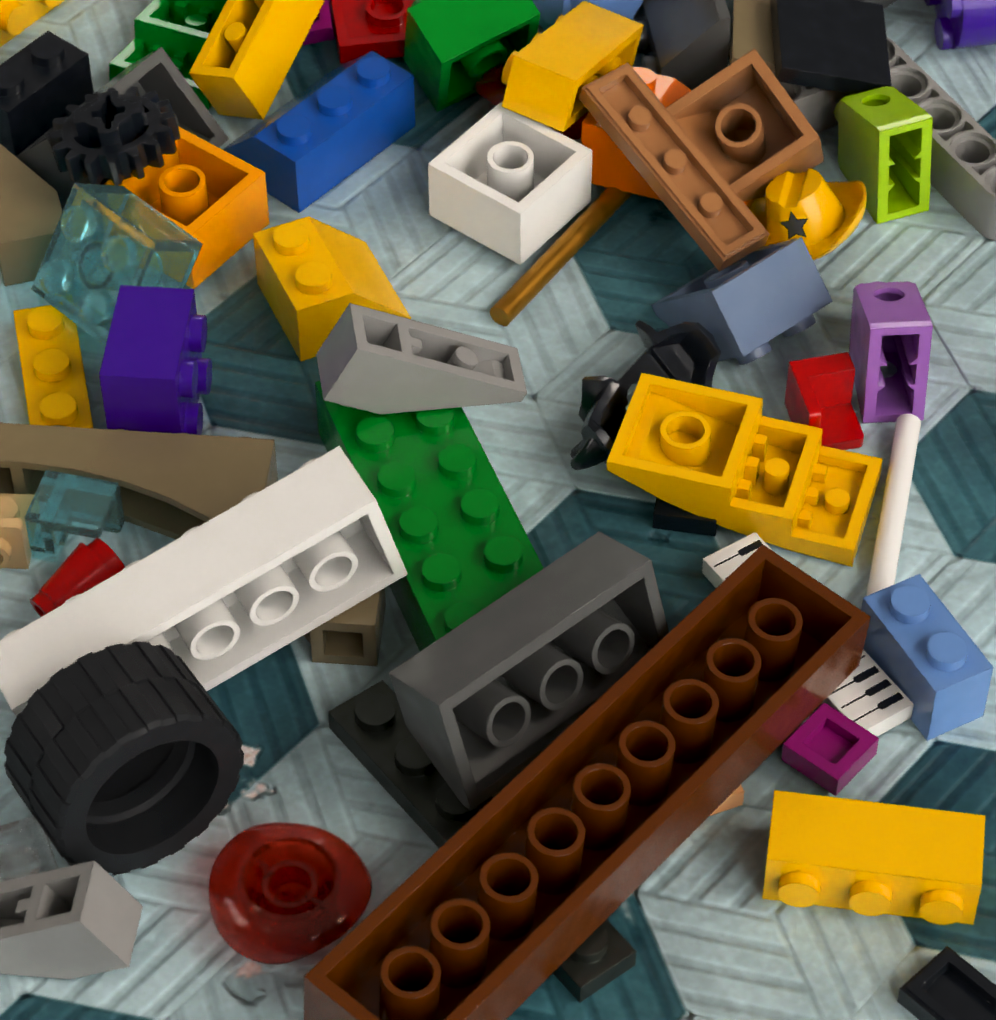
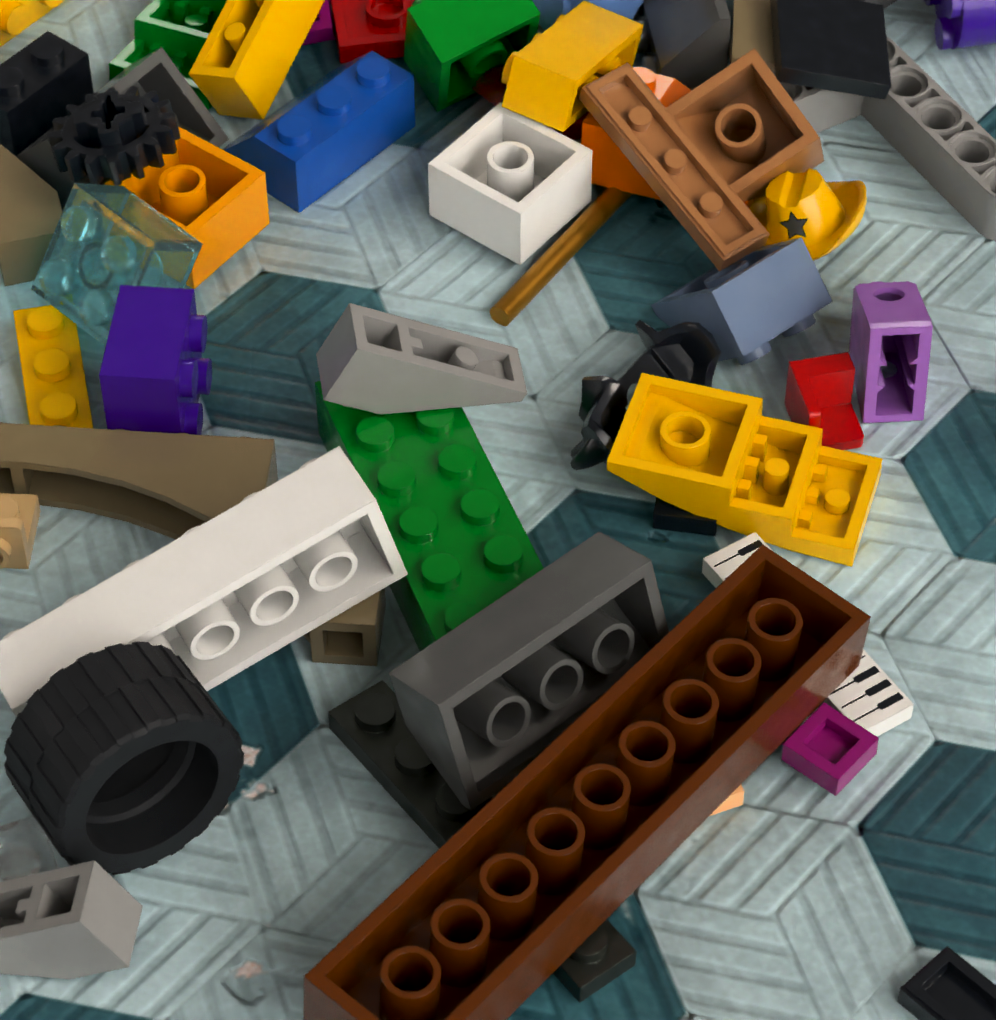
clear light blue panel [25,470,125,563] -> none
red cone [30,538,125,617] -> none
clear red hat [209,822,372,965] -> none
yellow slope [253,216,411,361] -> none
yellow brick [762,790,986,925] -> none
lime torso [834,86,933,224] -> none
medium blue brick [861,574,993,741] -> none
white bar [866,414,921,596] -> none

